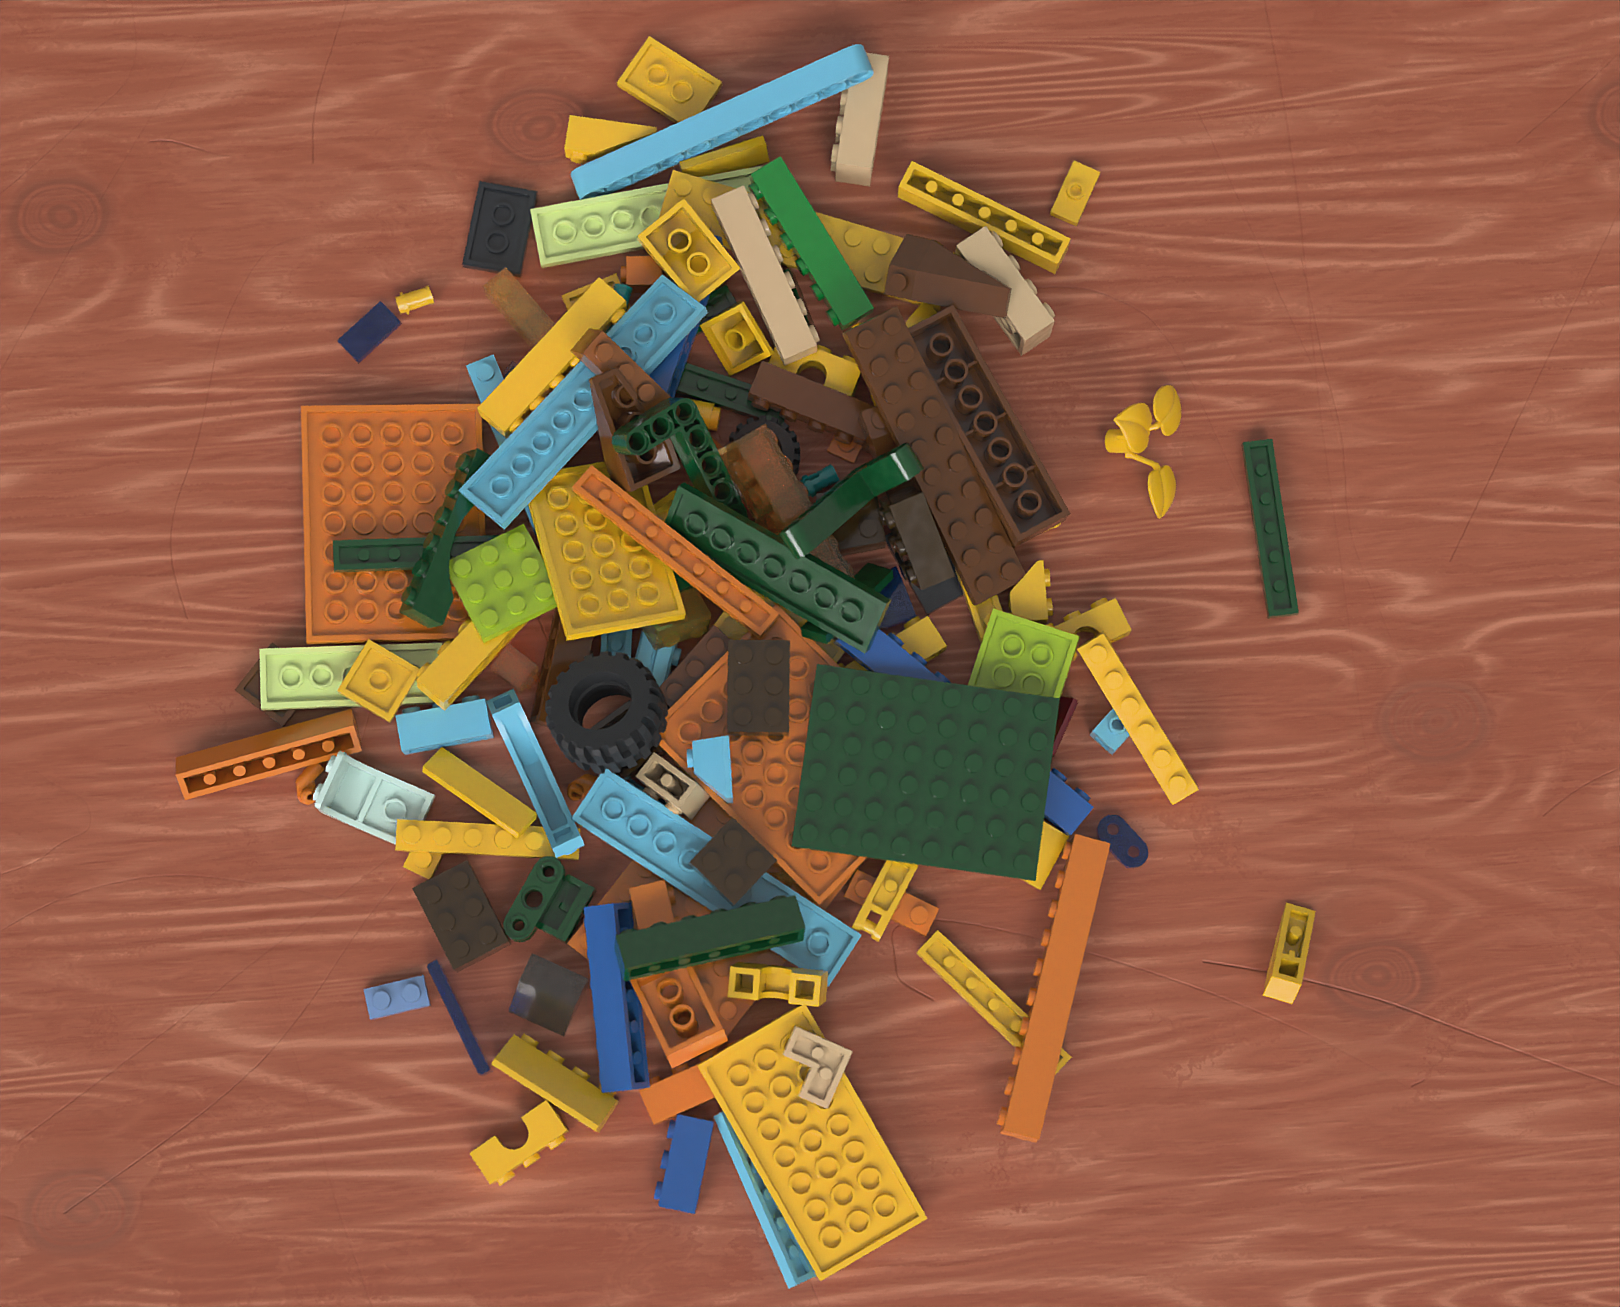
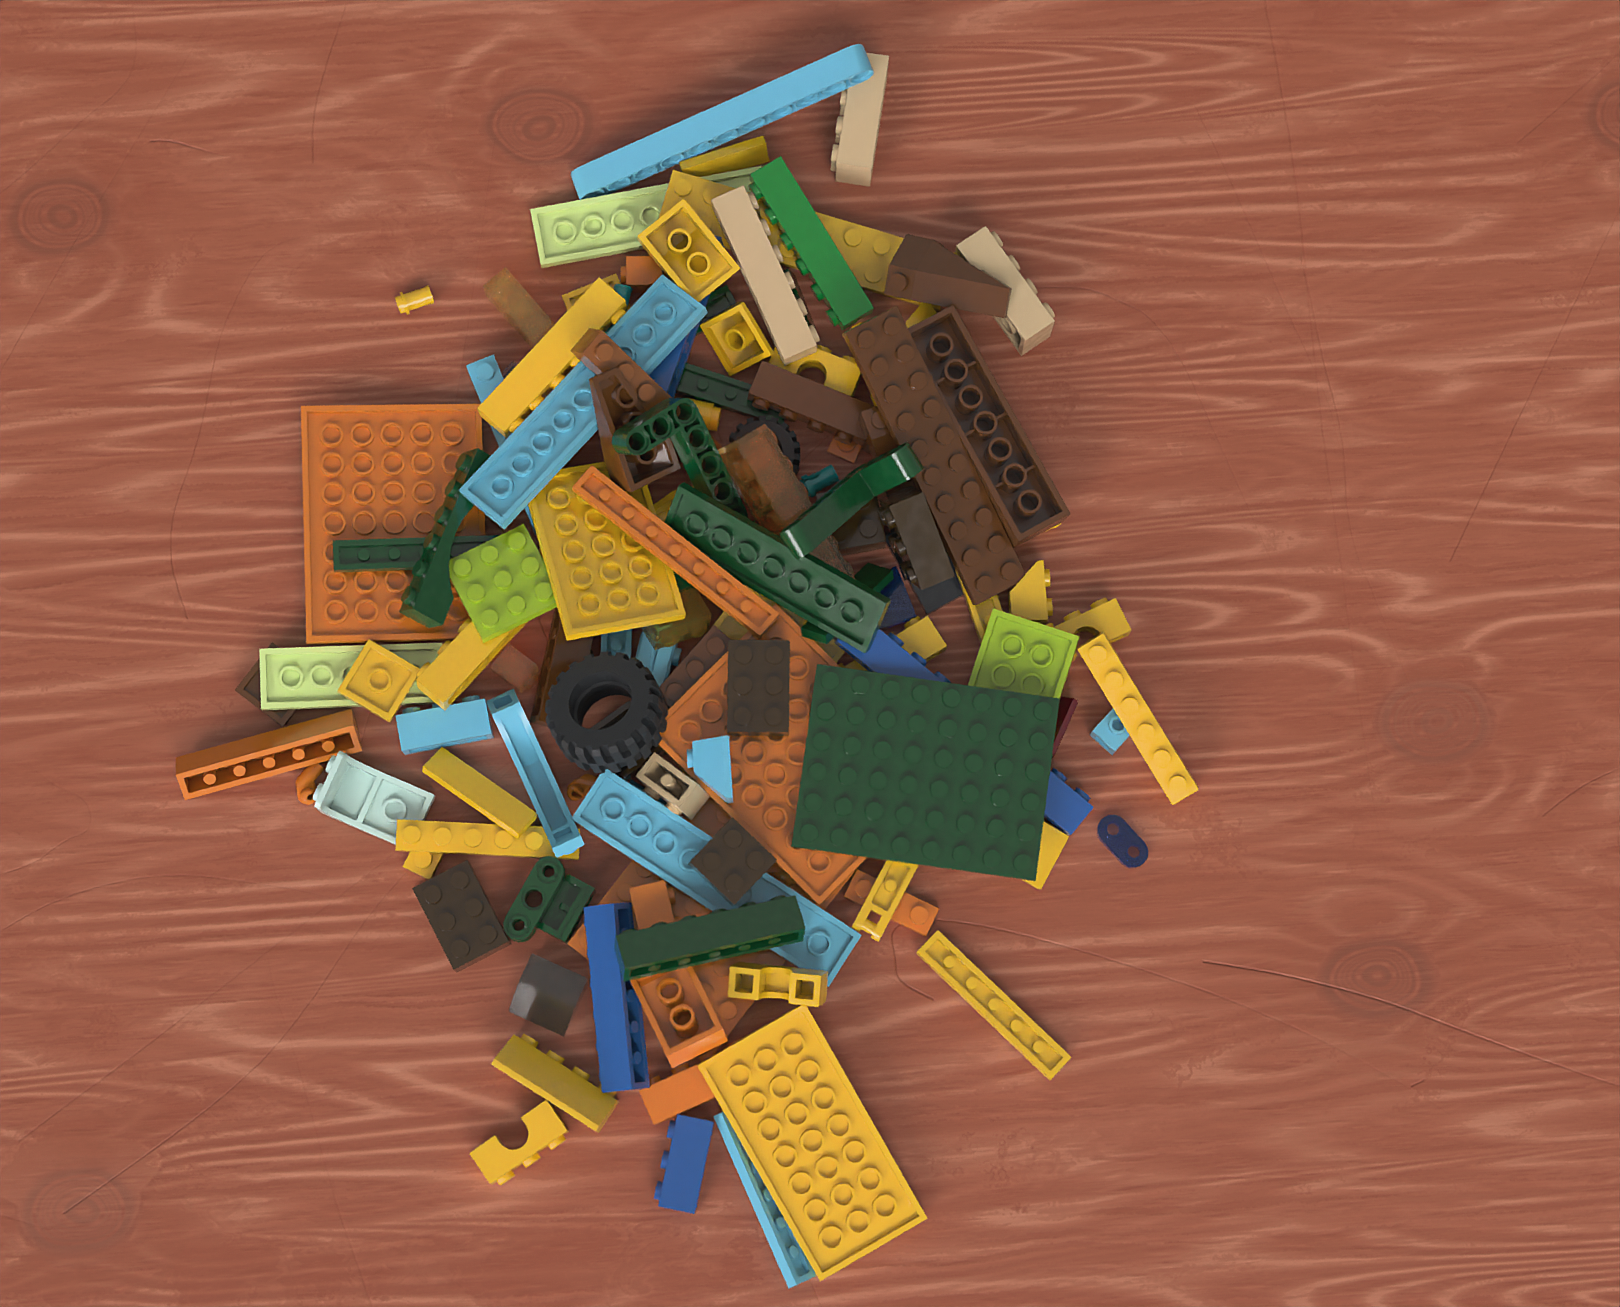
clear blue plate [337,301,402,364] -> none
medium blue plate [363,975,431,1020] -> none
clear blue tile [427,960,493,1076] -> none
black tile [462,181,538,278] -> none
yellow slope [564,115,658,164] -> none
yellow plate [617,36,722,123] -> none
tan plate [783,1026,853,1109] -> none
yellow brick [897,161,1071,274] -> none
orange brick [997,834,1111,1143] -> none
yellow plate [1050,161,1100,227] -> none
yellow plant [1105,385,1181,519] -> none
dark green plate [1241,439,1299,619] -> none
yellow slope [1263,903,1316,1004] -> none

